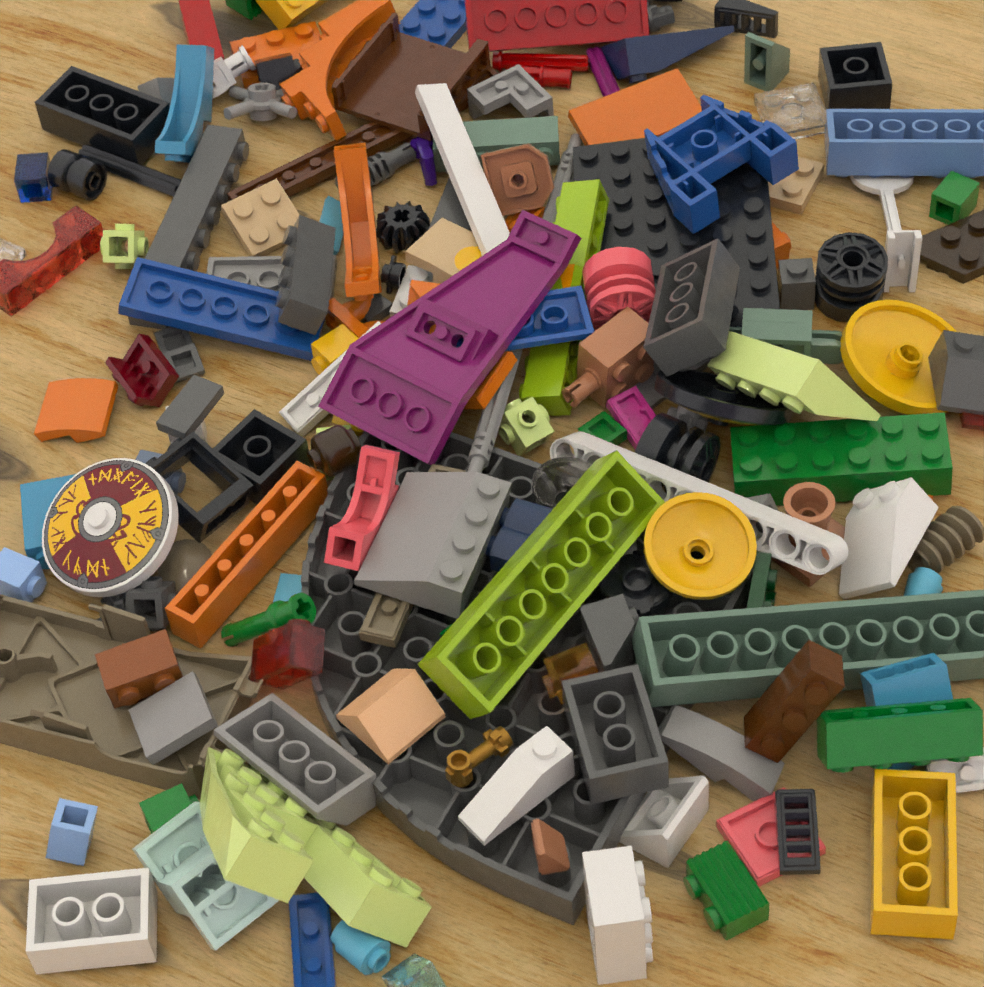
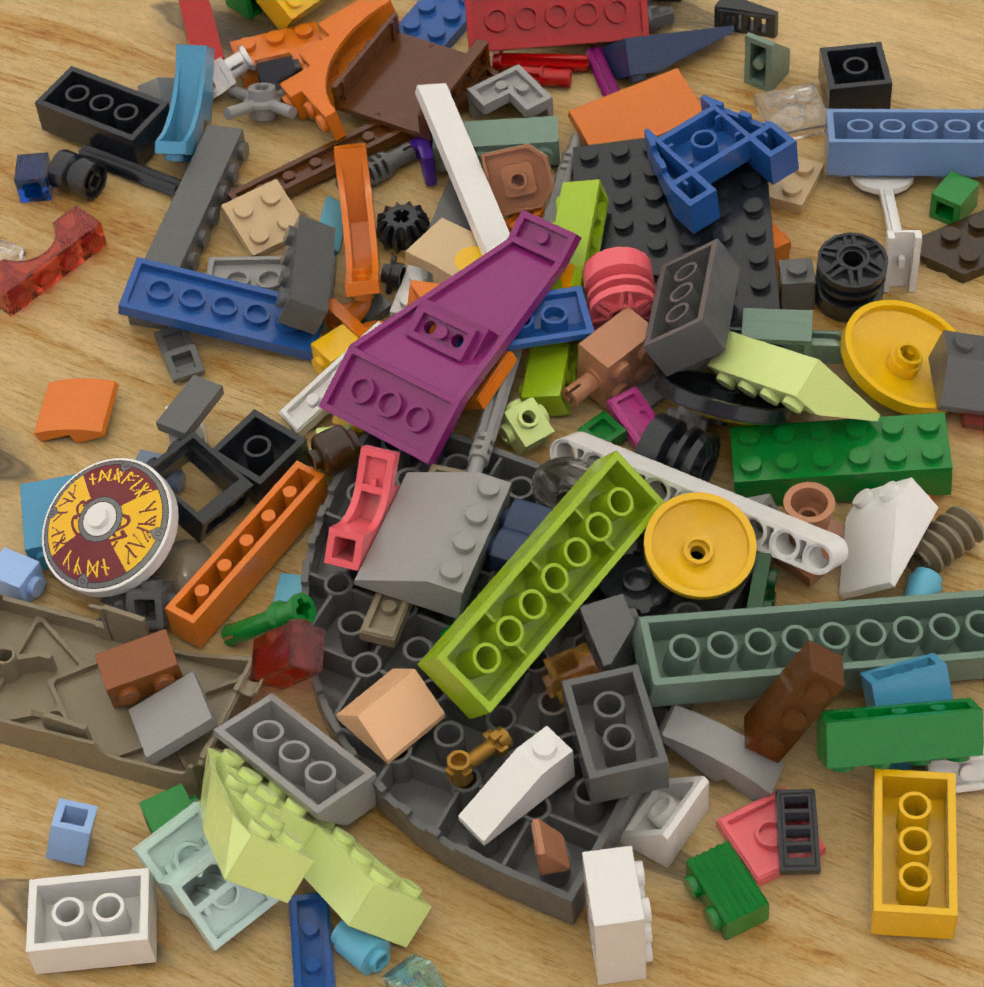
yellowish green brick [100,224,149,269] -> none
dark red bracket [105,333,179,407] -> none

